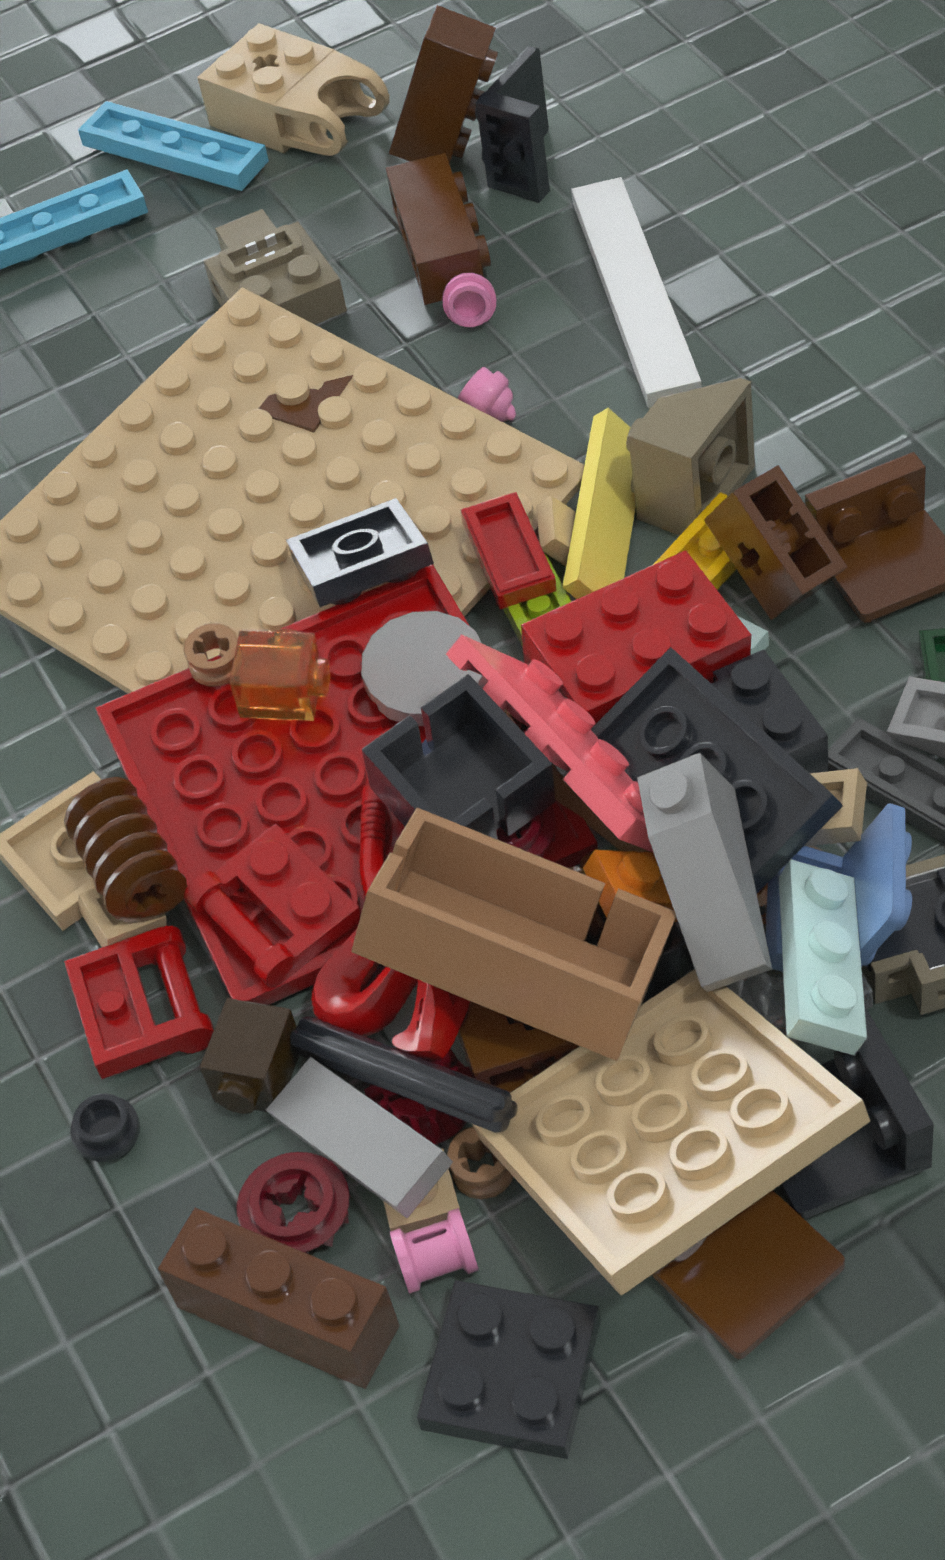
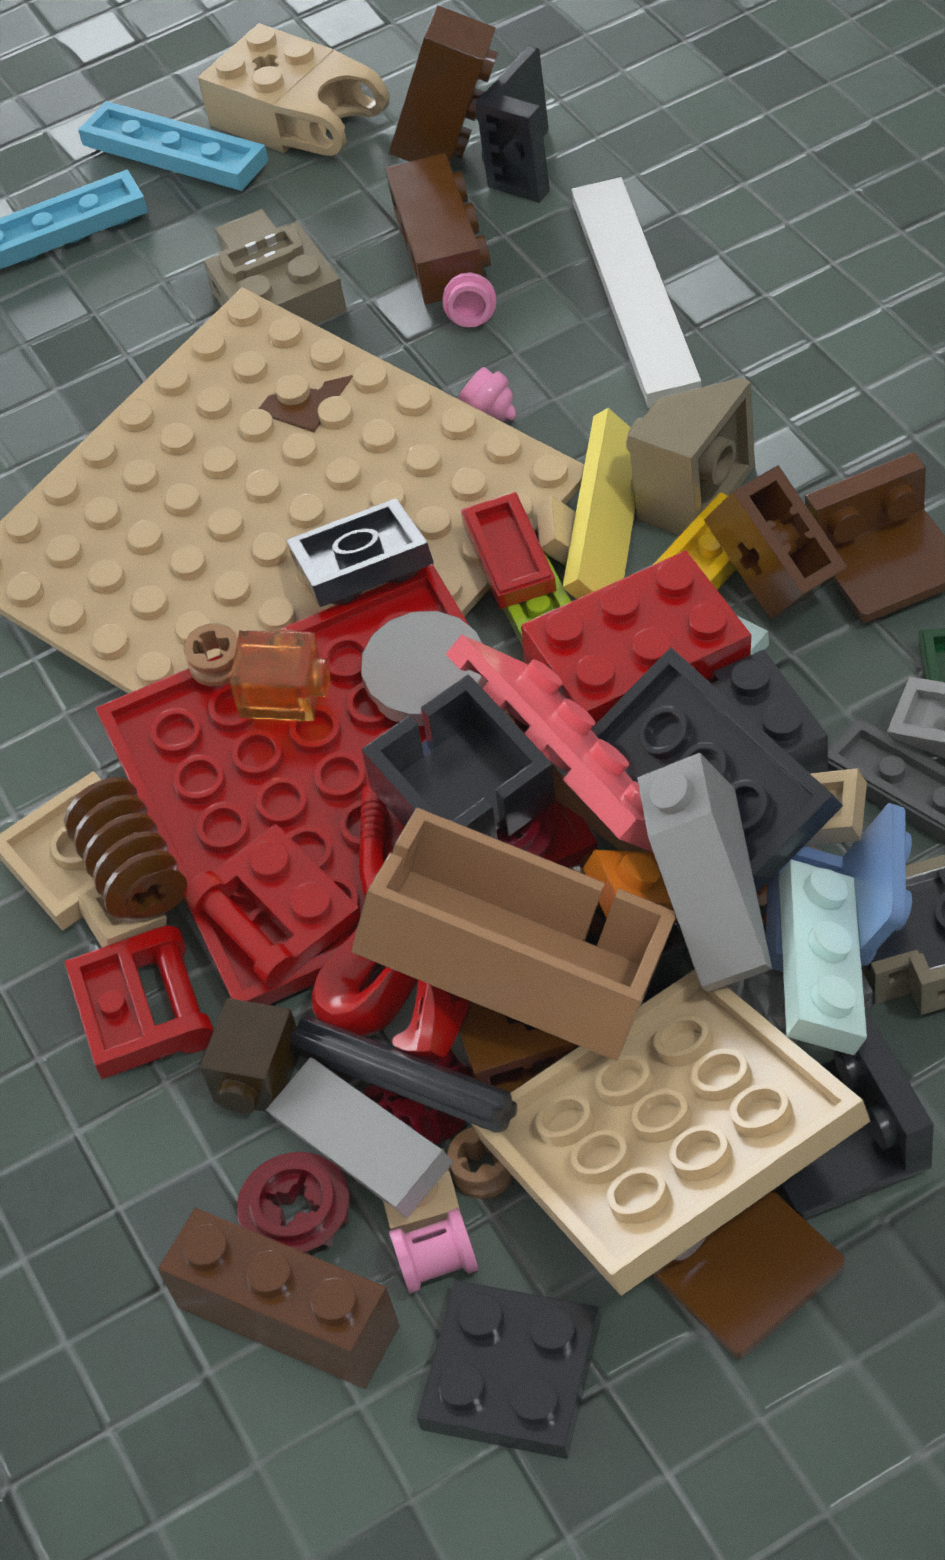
black plate [70,1093,140,1162] -> none

